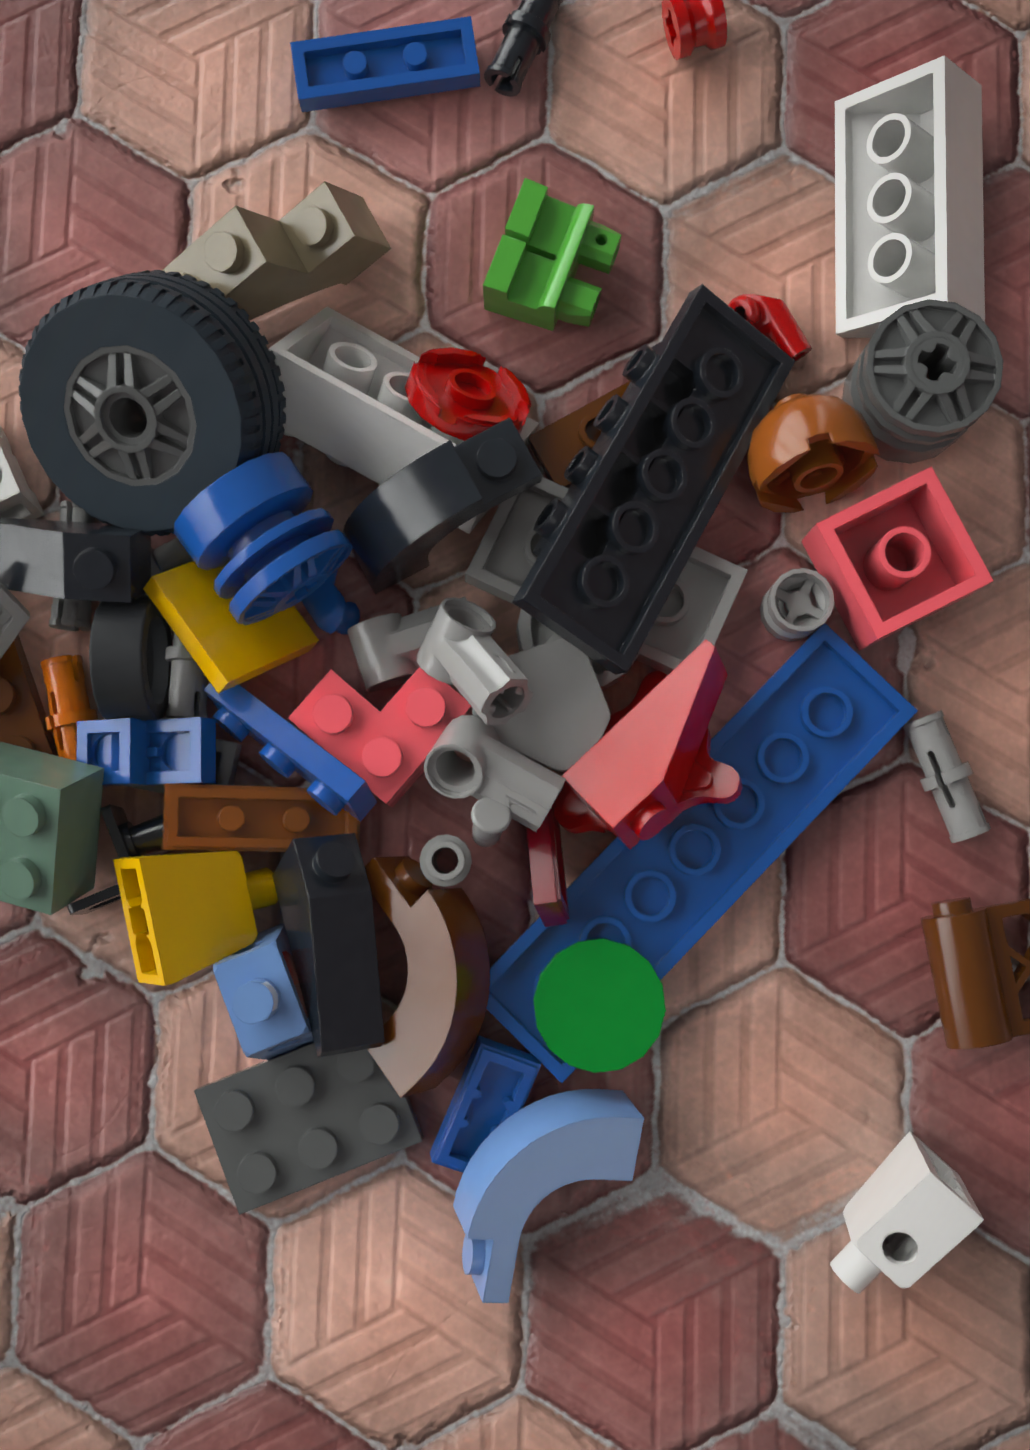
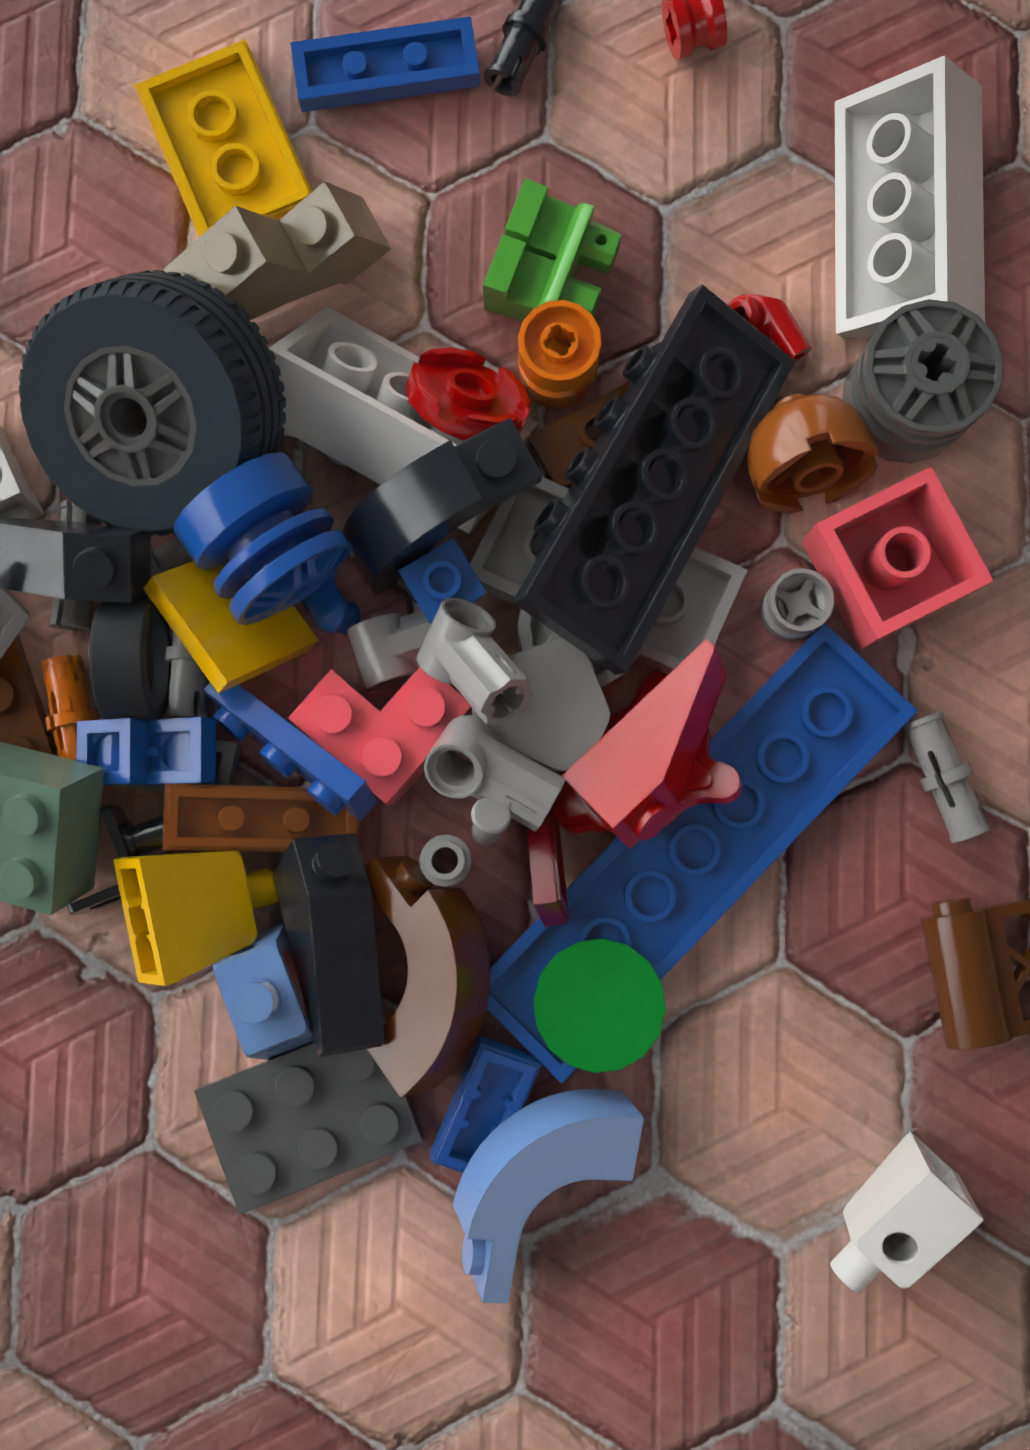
none -> yellow tile [134,39,312,237]
none -> blue bracket [398,538,485,624]
none -> orange wheel [518,300,601,409]

